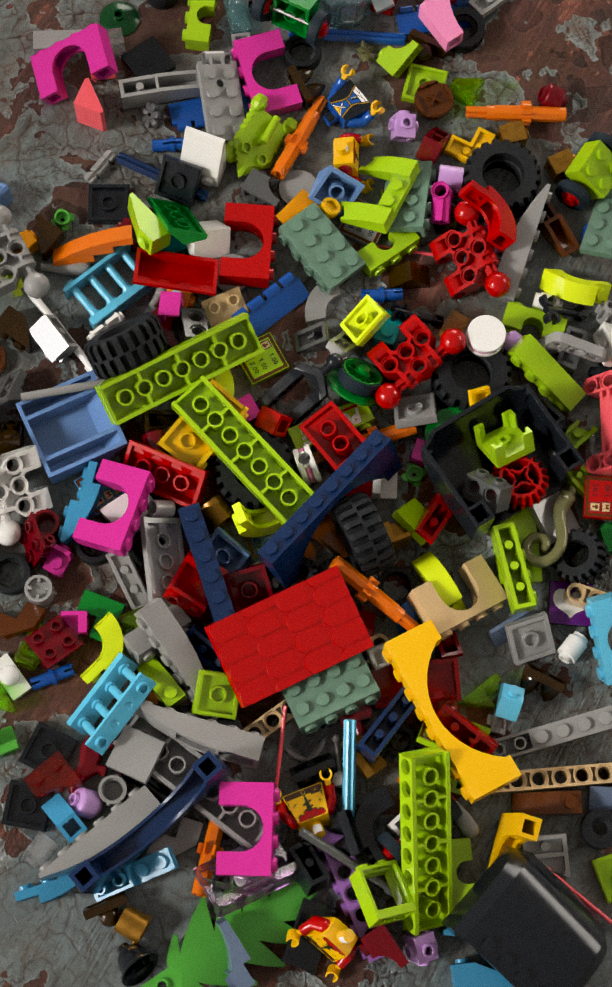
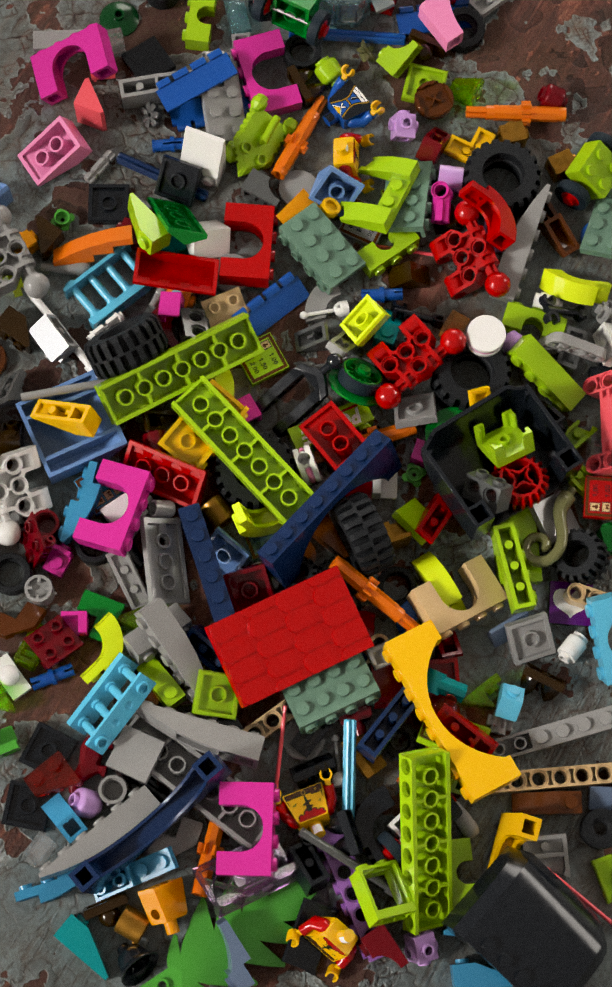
red panel [162,550,228,618] -> none
red brick [254,406,293,438] -> none
none -> bright pink slope [17,116,92,187]
none -> yellow slope [30,399,102,437]
none -> teal slope [53,914,110,981]
none -> light orange torso [138,877,188,935]
none -> blue windscreen [156,48,238,113]
none -> white hinge [299,300,350,319]
none -> lime head [314,56,342,86]
none -> teal piece [427,668,468,703]

